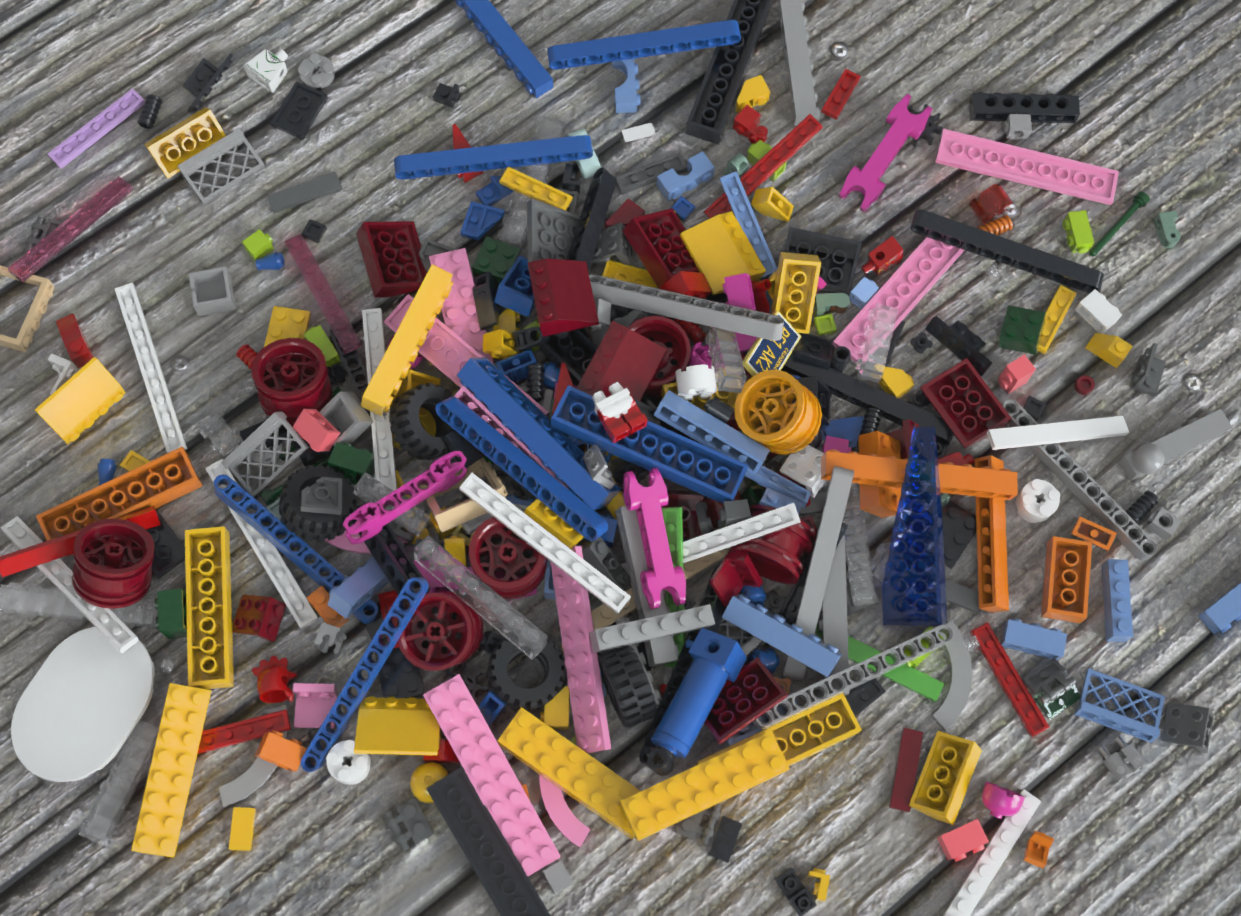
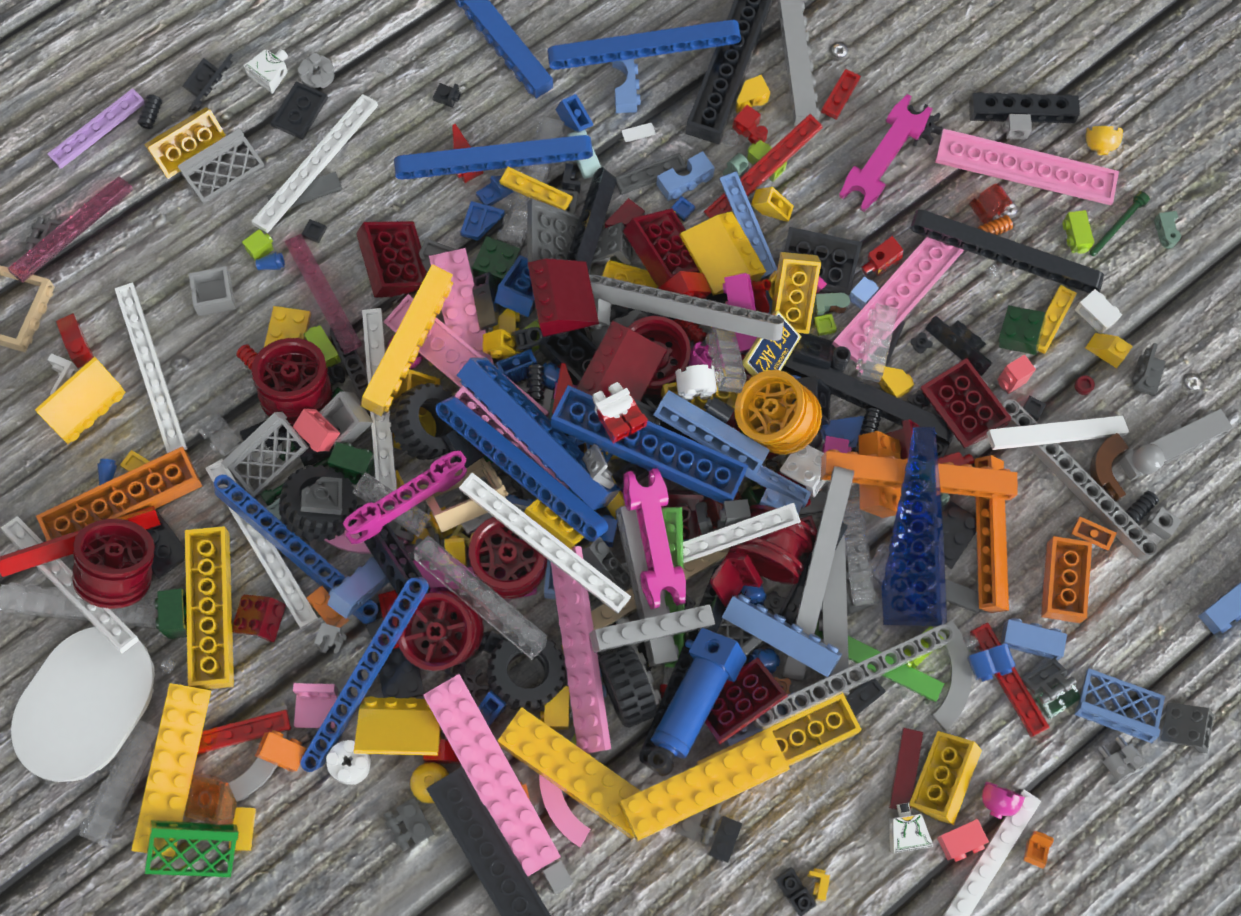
red piece [252,656,297,703] -> none
white brick [1015,479,1060,523] -> none
medium blue brick [1101,559,1133,642] -> none
none -> green fence [144,820,239,877]
none -> clear orange slope [184,775,237,825]
none -> white plate [252,94,378,233]
none -> blue slope [555,94,594,132]
none -> white torso [889,803,933,853]
none -> blue brick [967,643,1016,682]
none -> yellow cylinder [1086,126,1123,155]
none -> reddish brown arch [1090,433,1129,502]

